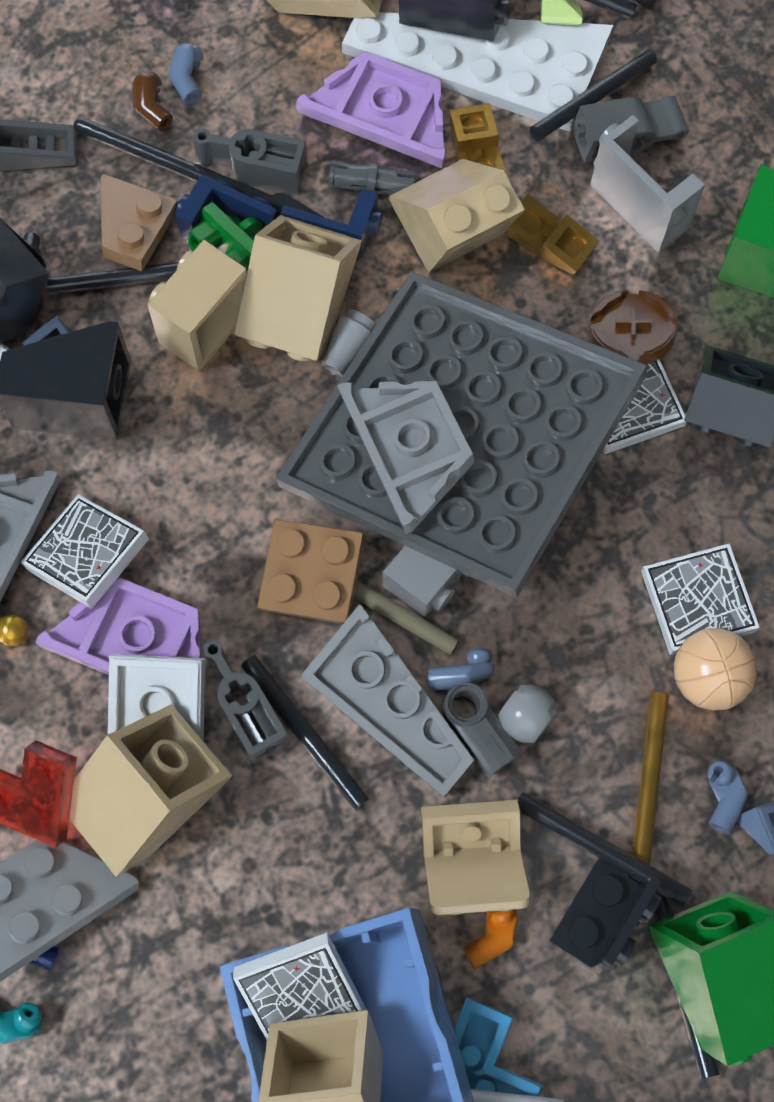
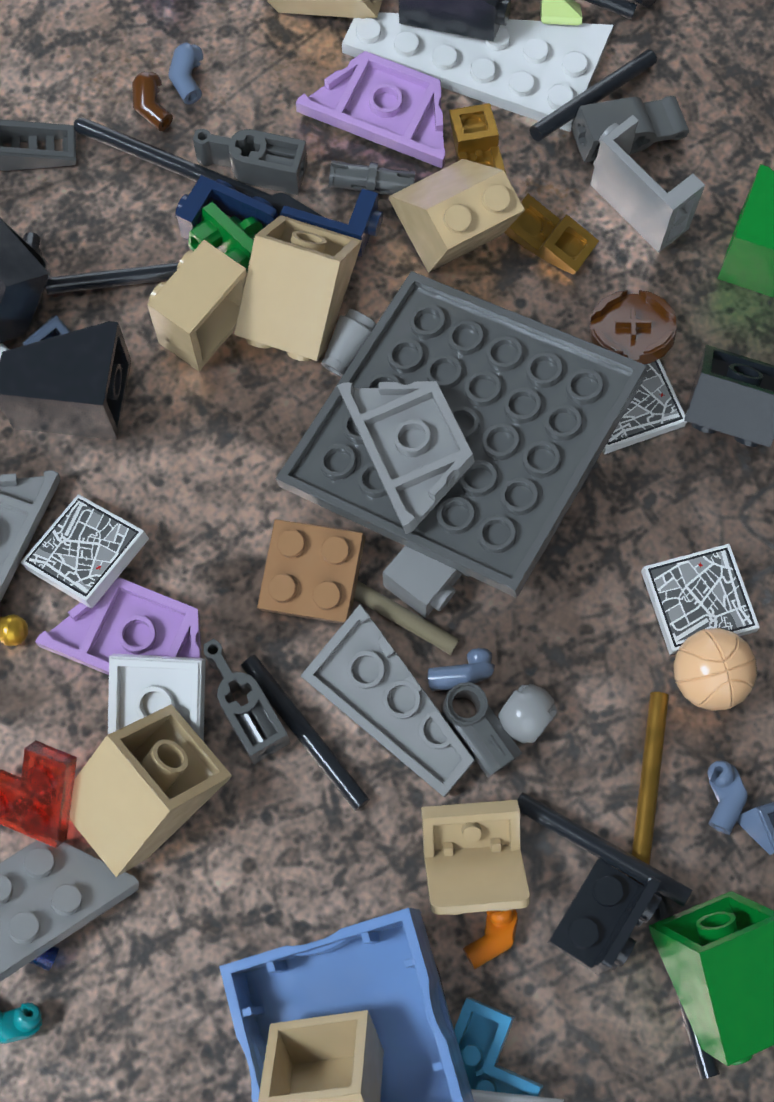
medium nougat wing [100,174,178,271] -> none
tile [233,933,367,1040] -> none

